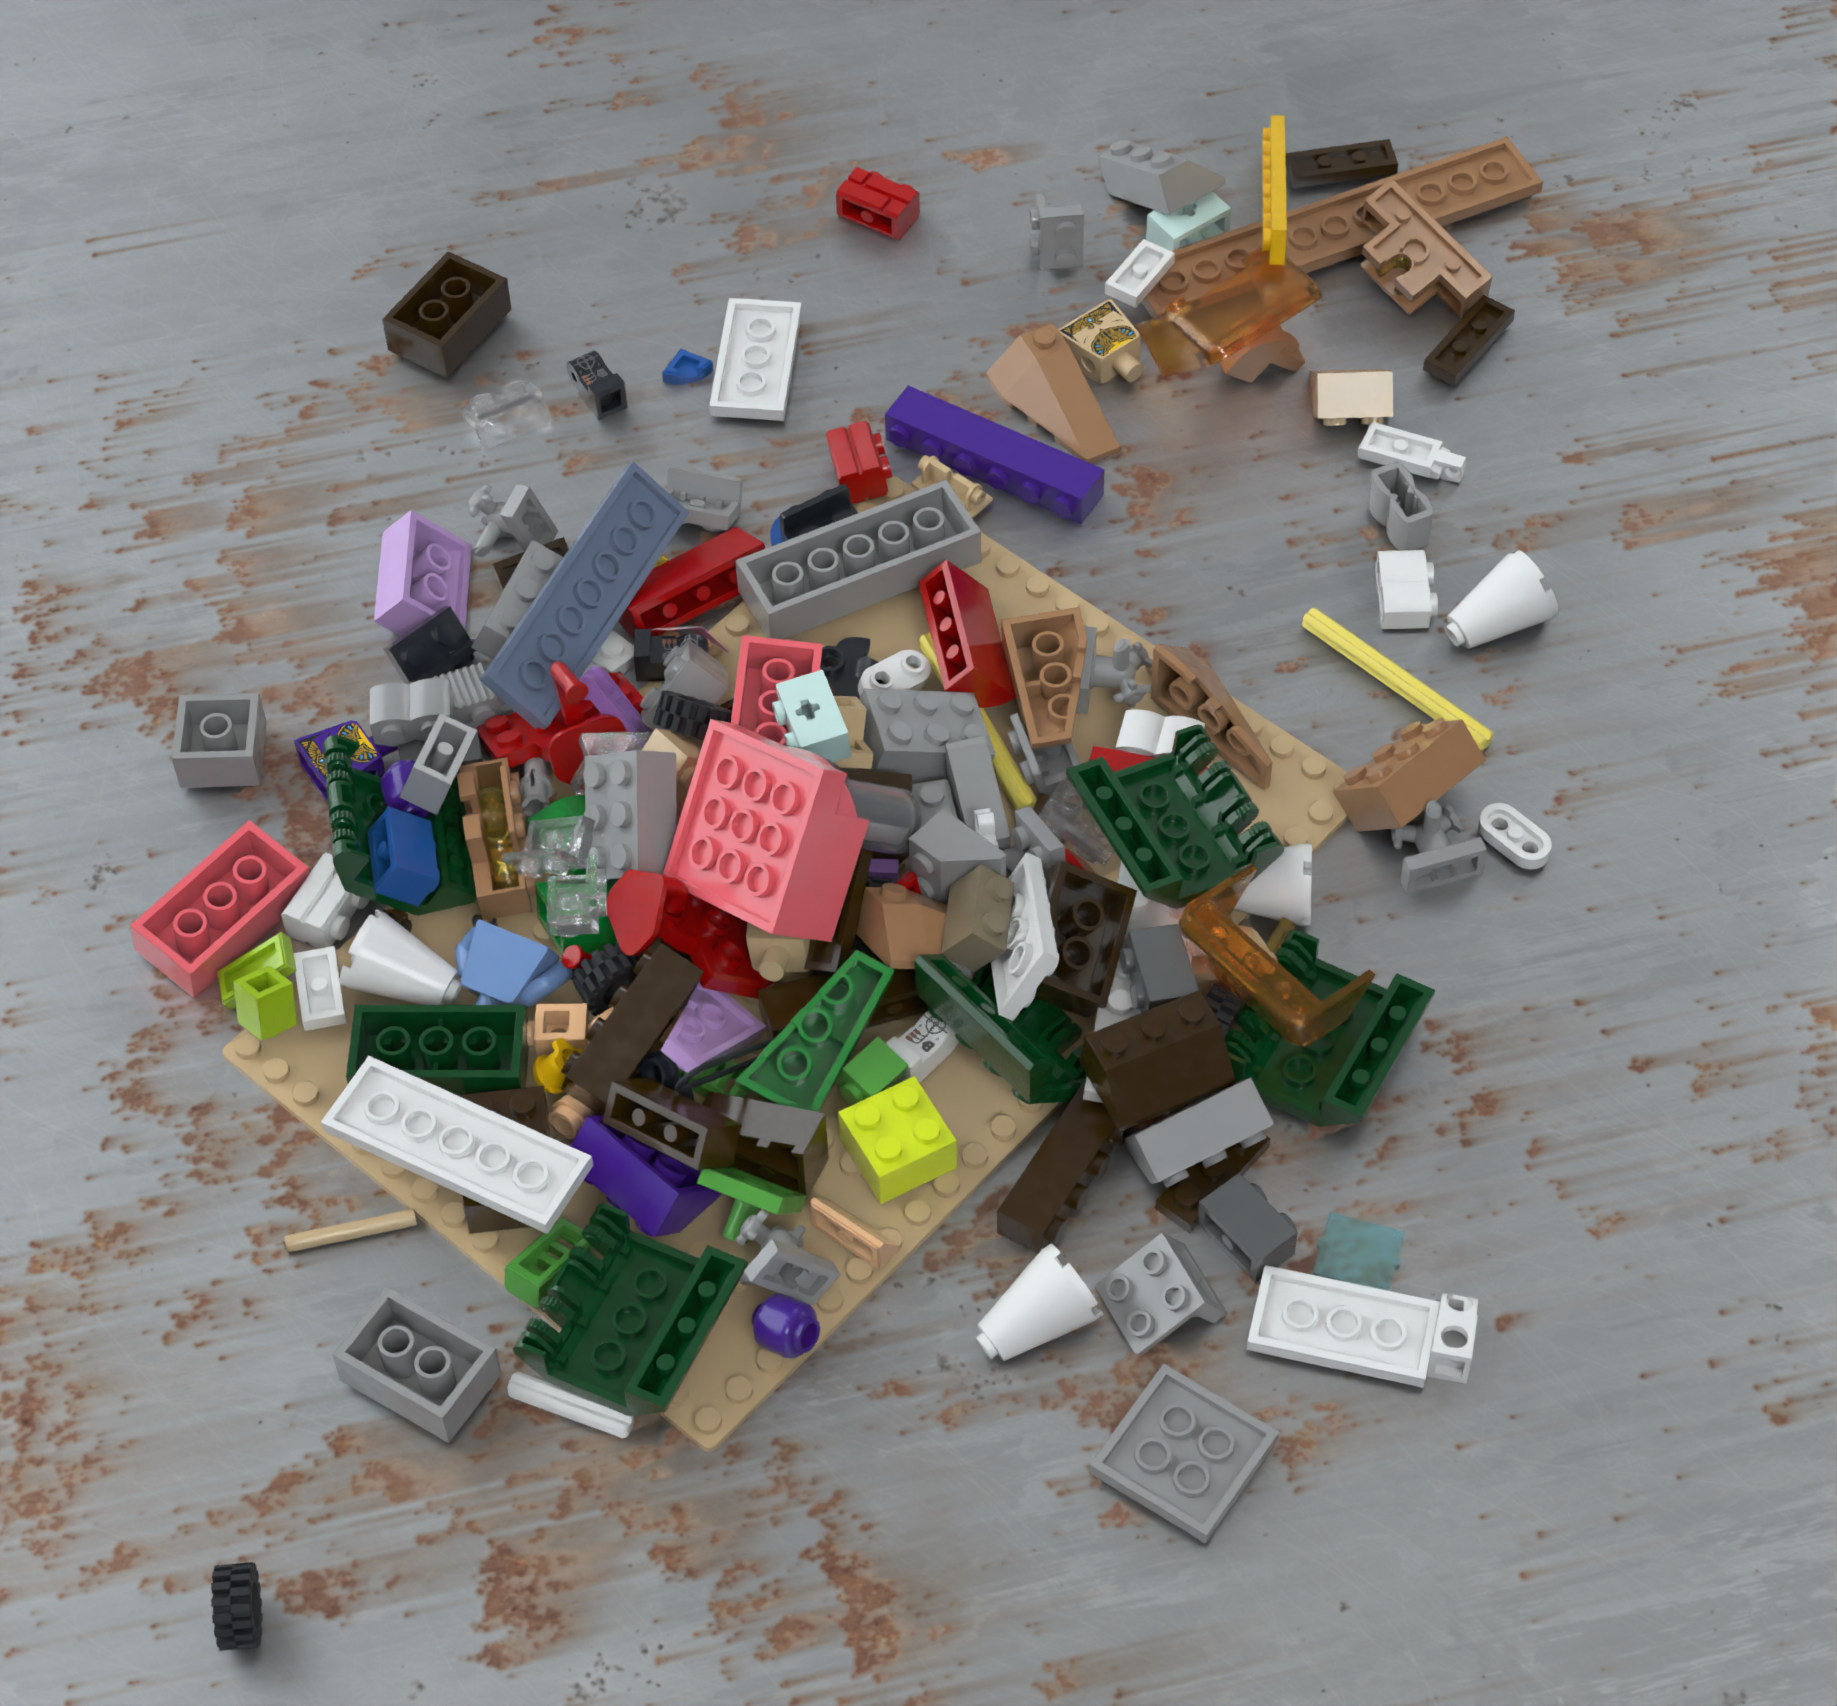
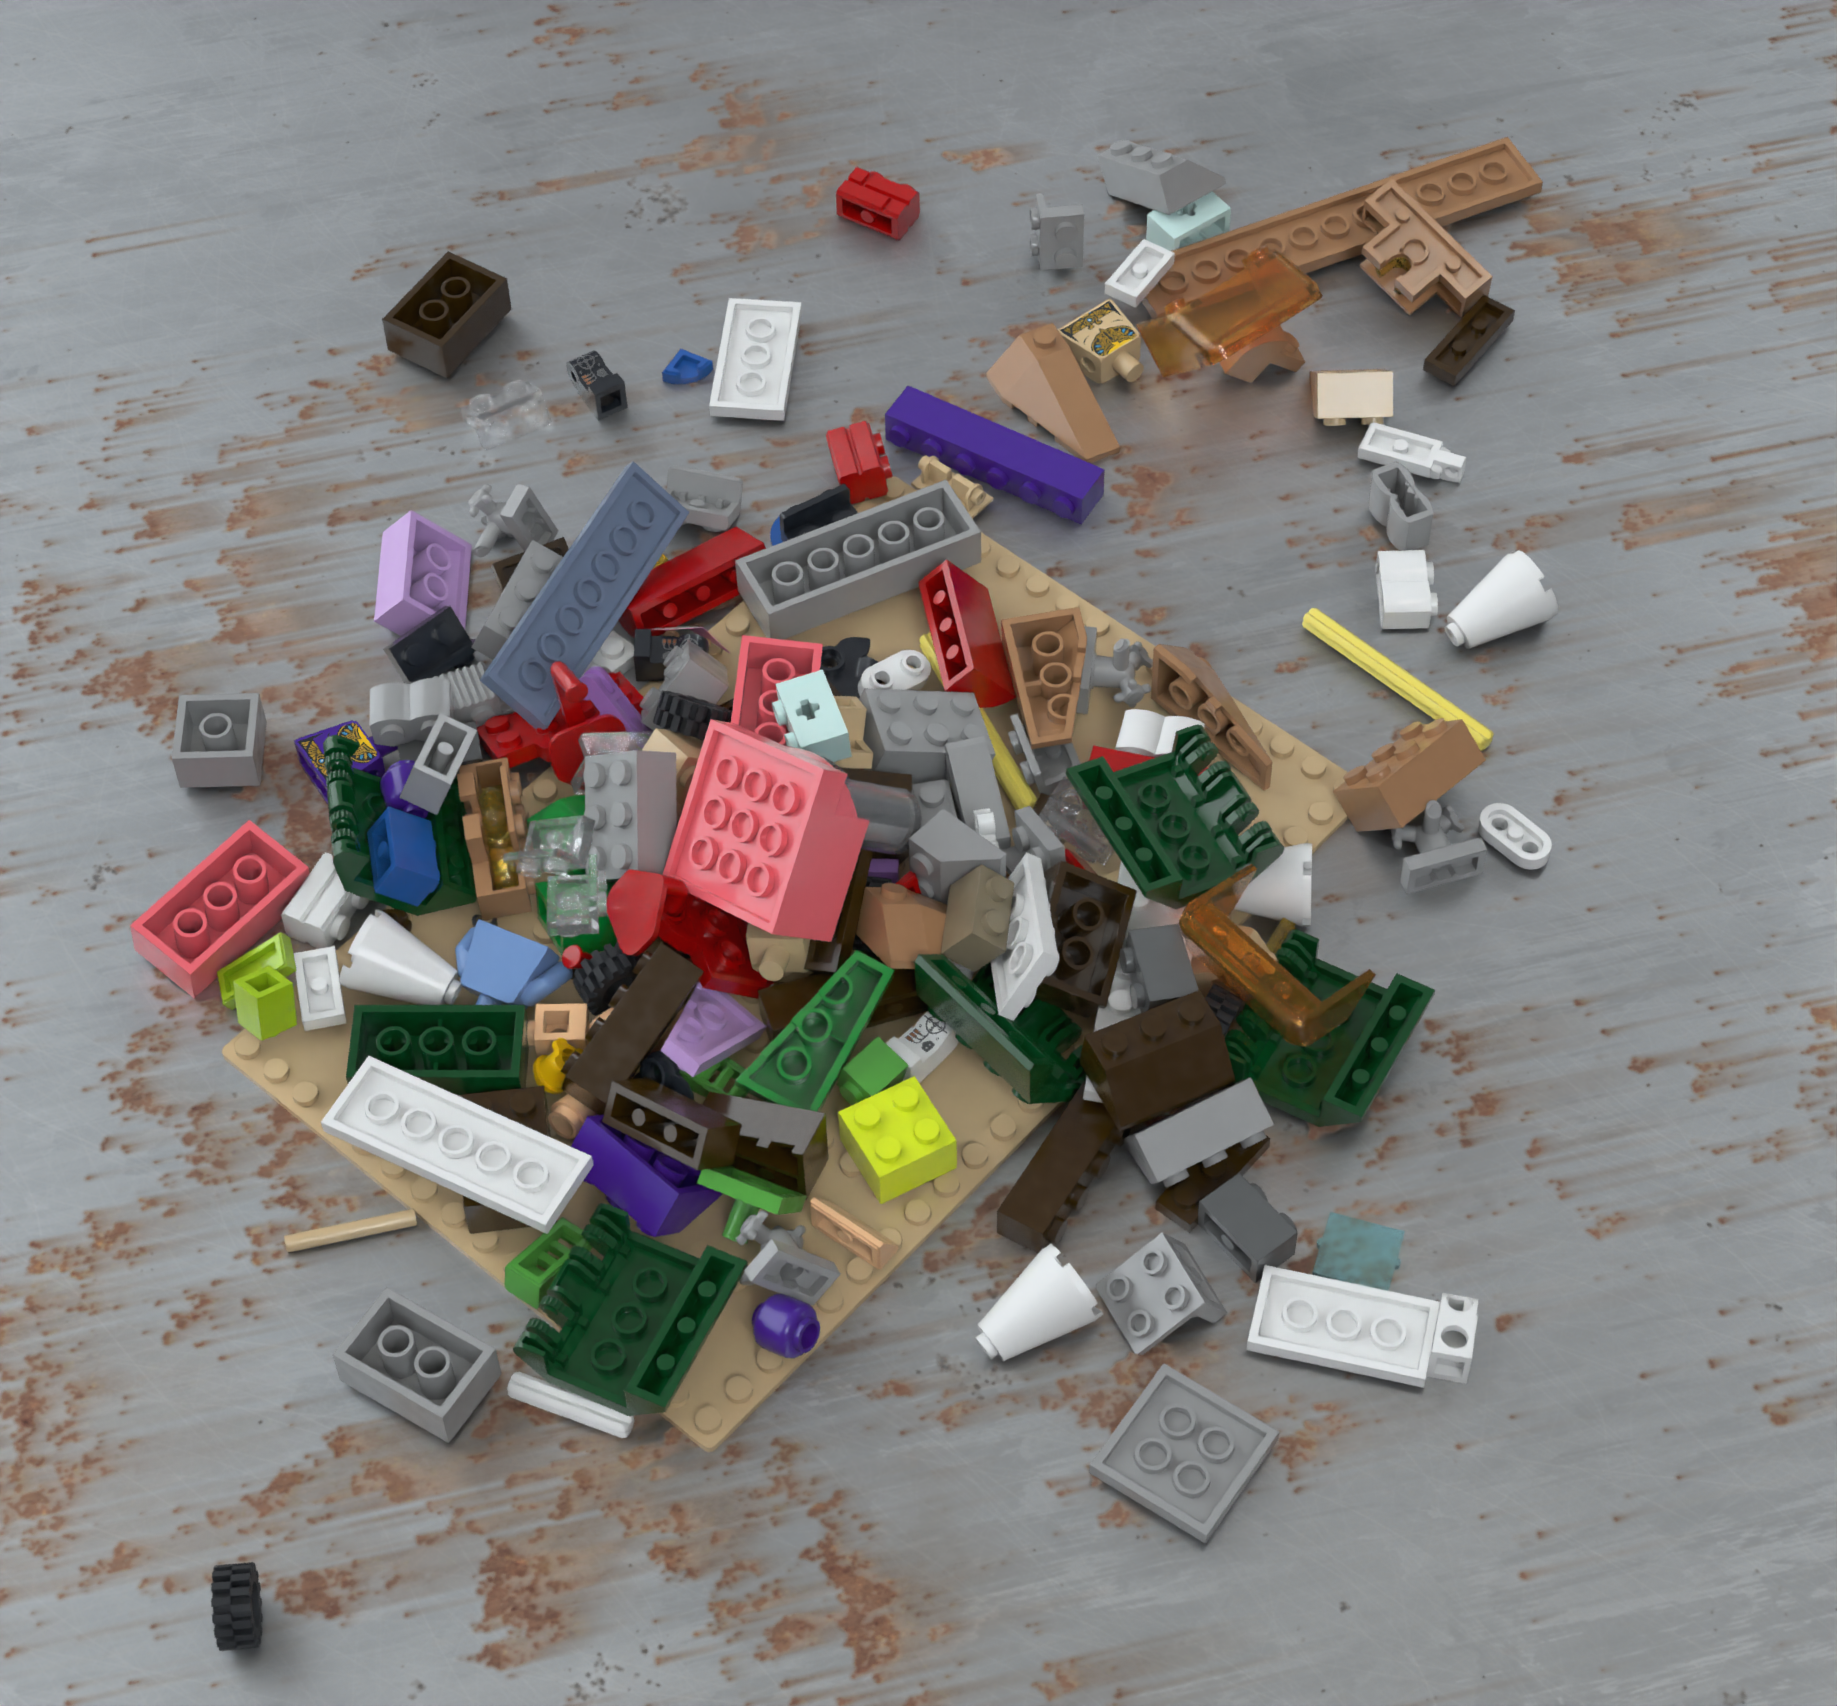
light grey pin [520,757,552,817] -> none
black piece [675,1037,776,1092] -> none
yellow plate [1262,115,1287,265] -> none
dark brown plate [1286,139,1398,188] -> none

